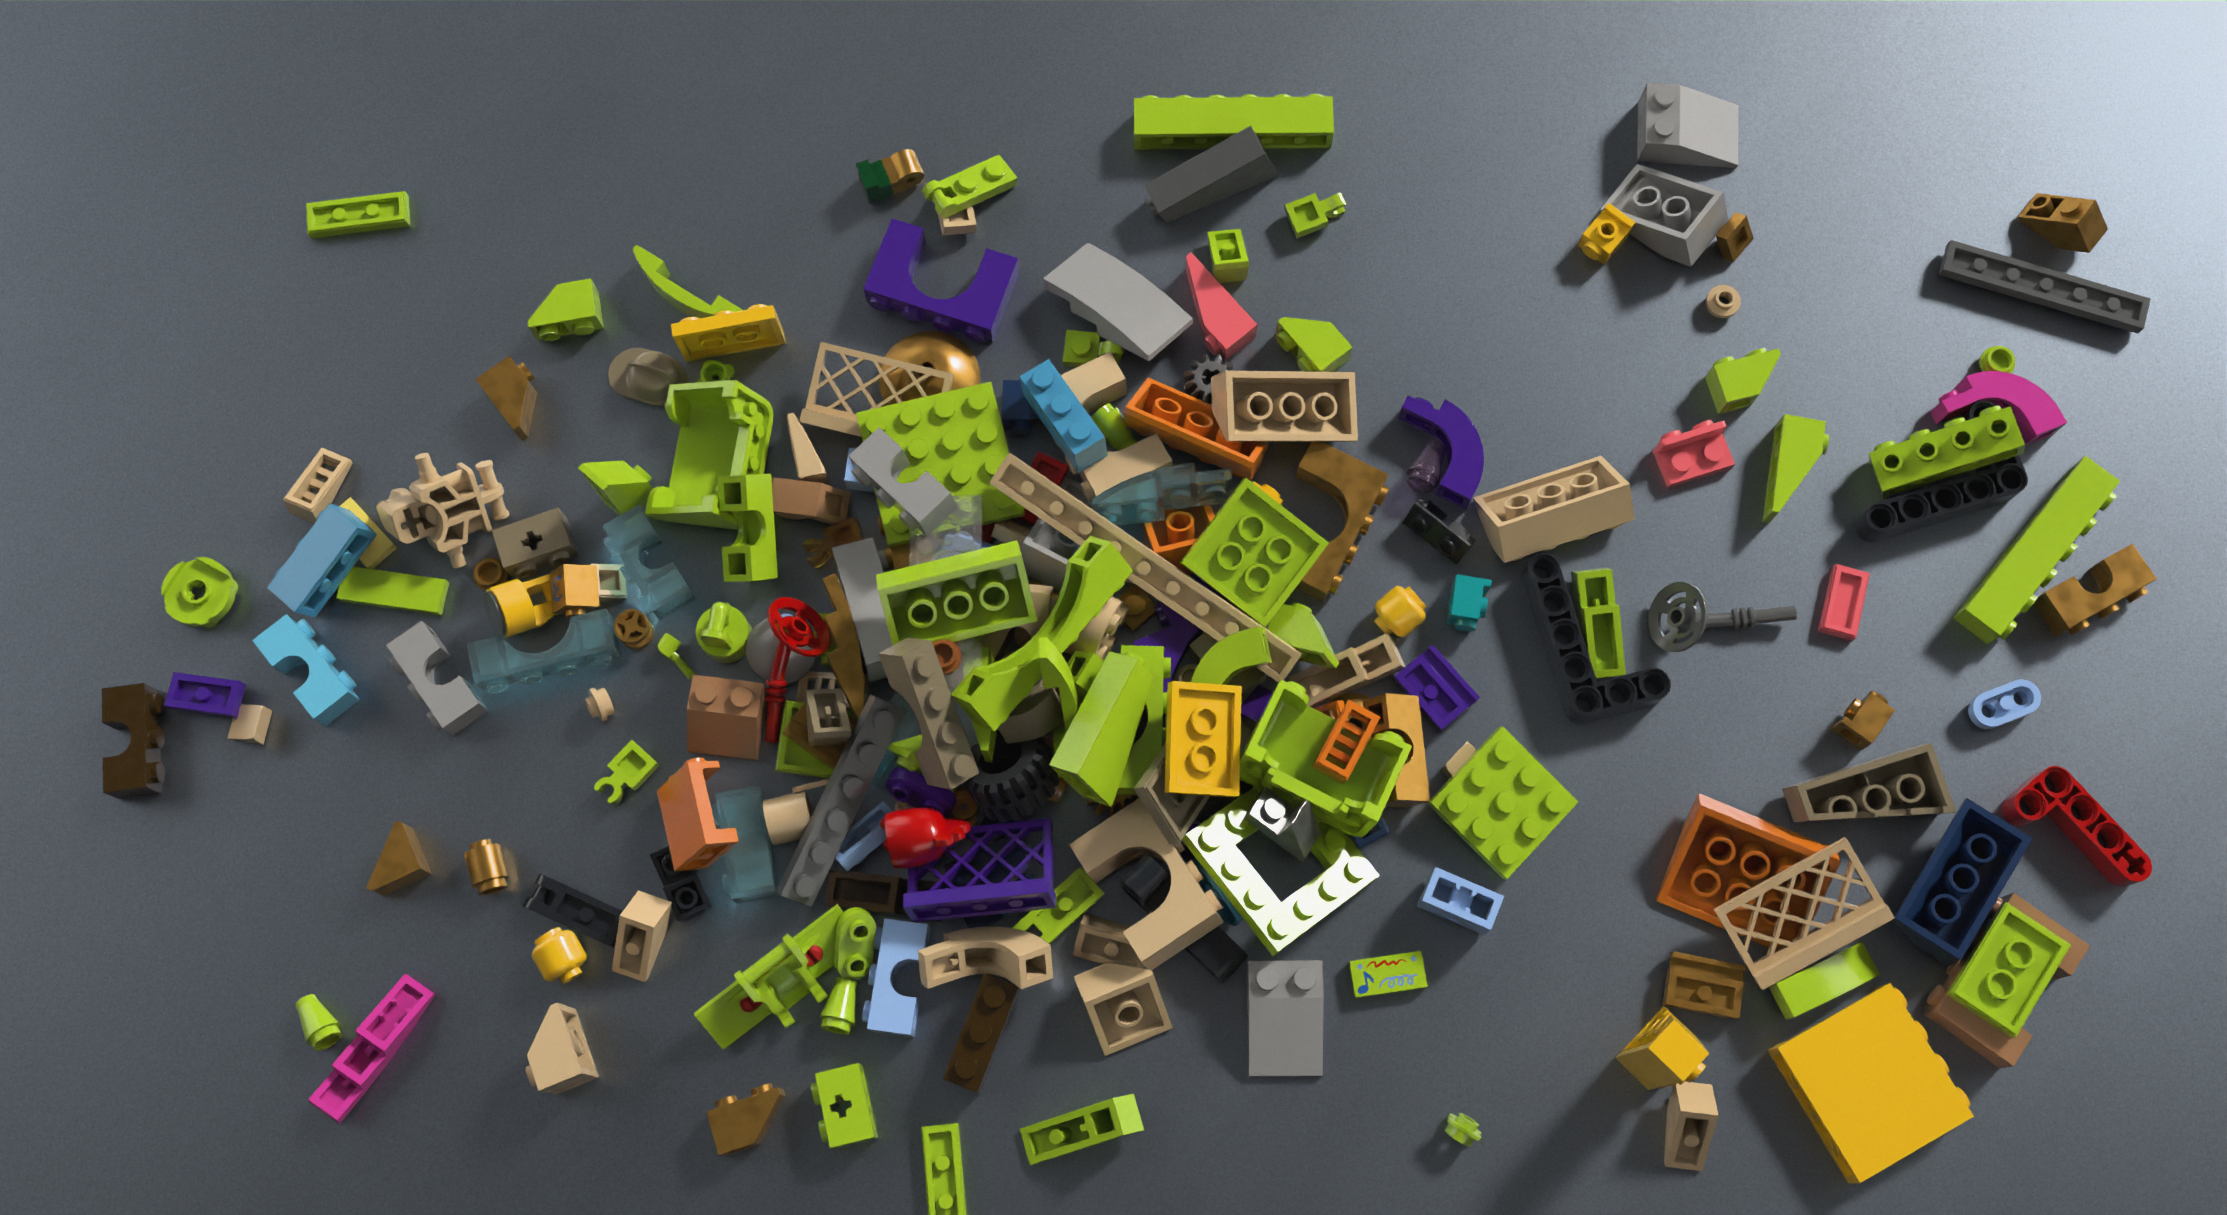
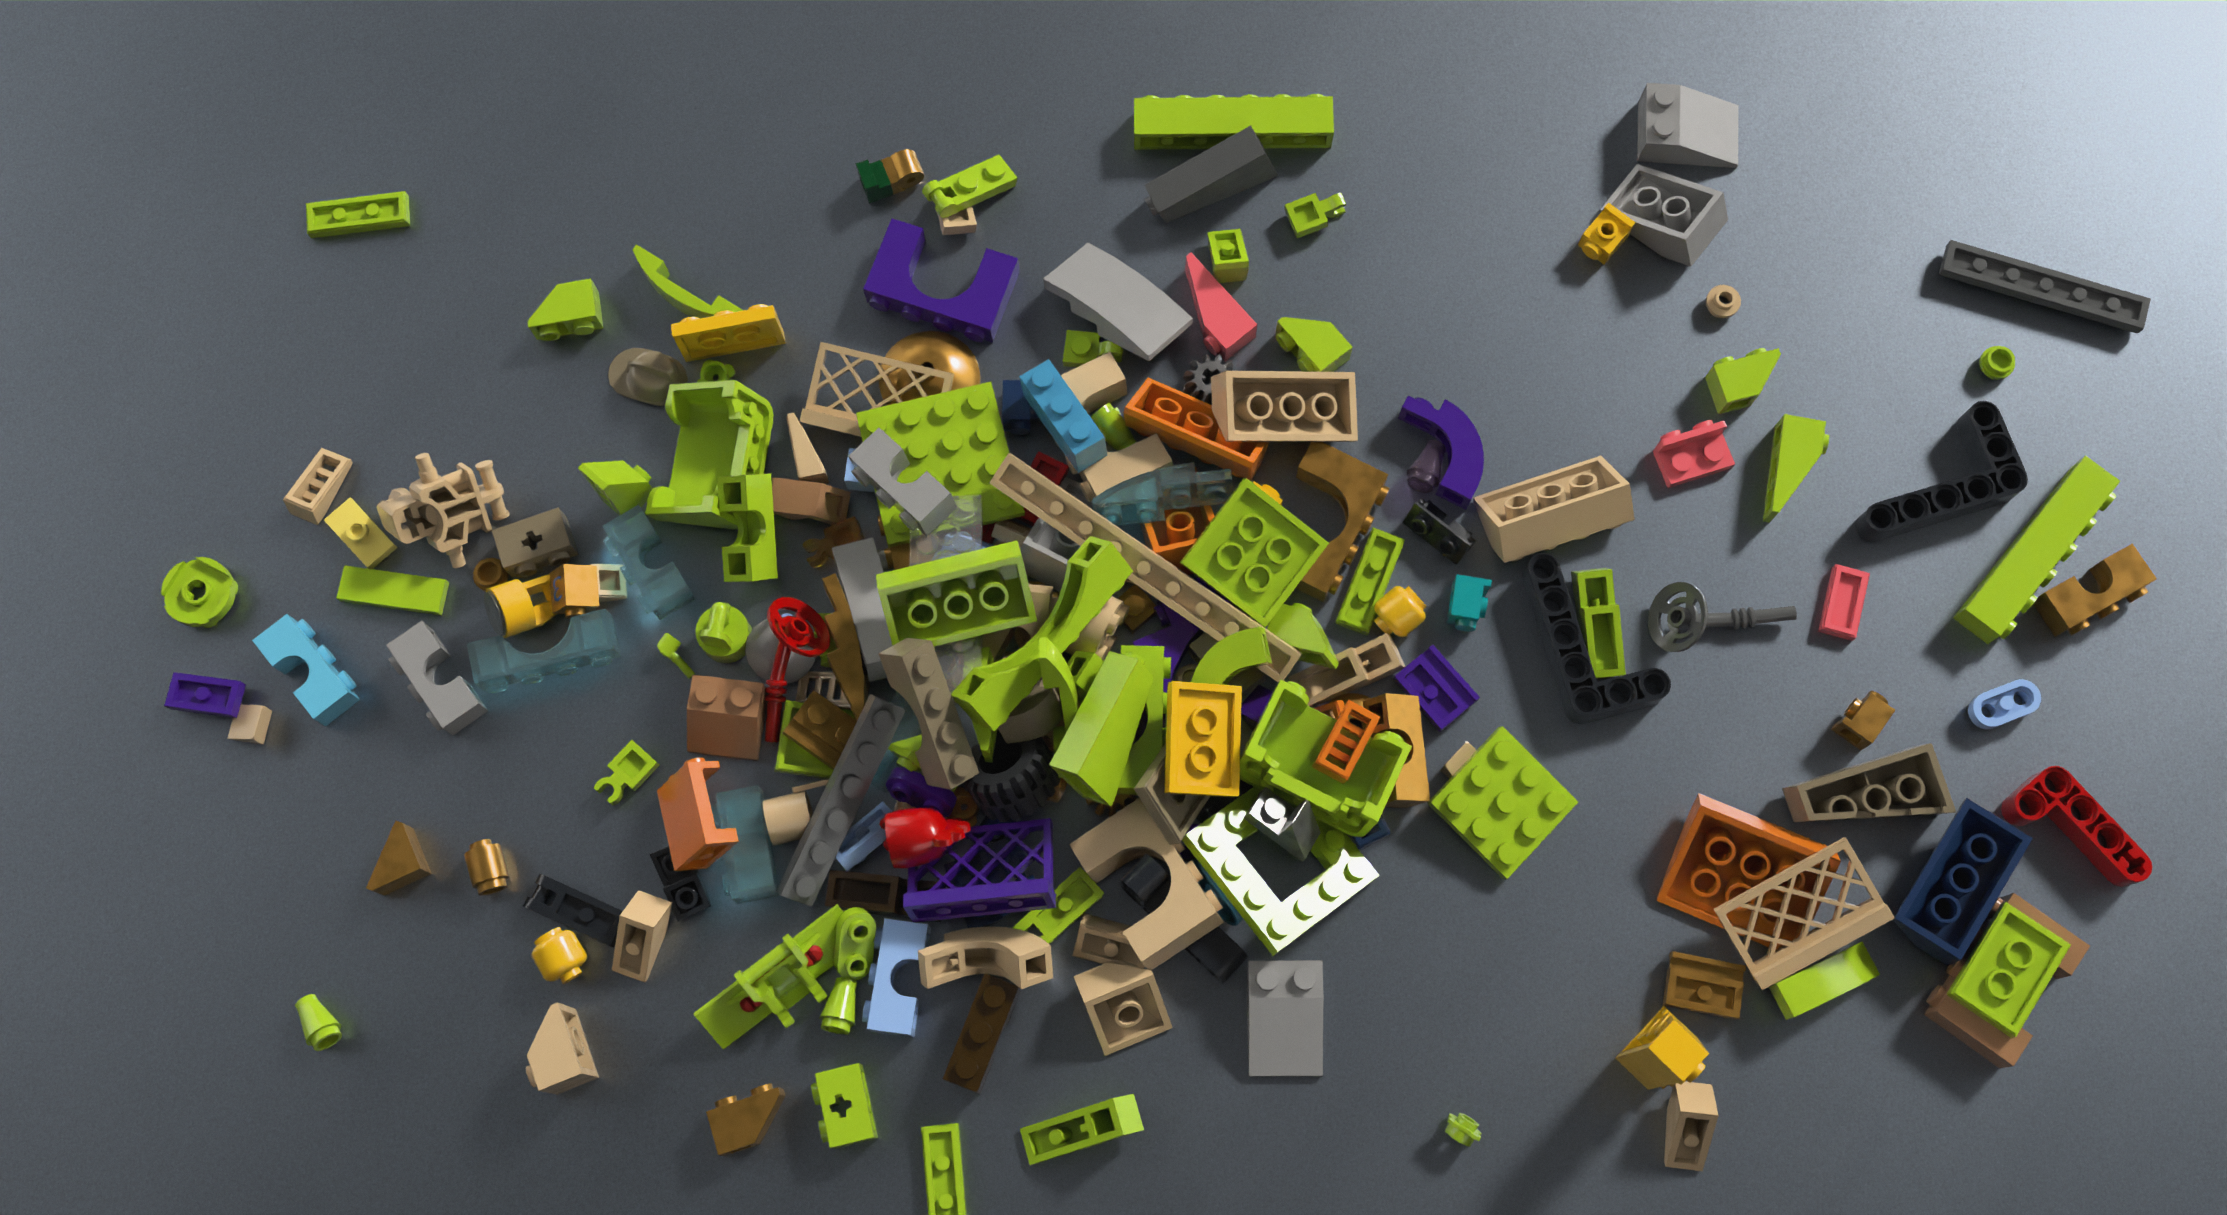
dark brown arch [102,683,165,799] -> none
dark azure brick [267,503,377,617] -> none
dark pink slope [308,973,435,1124] -> none
pearl gold slope [475,356,537,441] -> none
tan plate [585,687,615,722] -> none
pearl gold wheel [614,609,654,650] -> none
dark tan slope [806,688,851,746] -> none
dark orange plate [932,640,962,676] -> none
lime tile [1348,951,1428,999] -> none
light blue brick [1417,867,1504,935] -> none
pearl gold plate [1715,212,1754,262] -> none
yellow panel [1767,983,1974,1184] -> none
lime brick [1869,406,2025,499] -> none
dark pink arch [1930,371,2067,446] -> none
pearl gold slope [2018,193,2108,253] -> none
none -> lime tile [1335,527,1405,636]

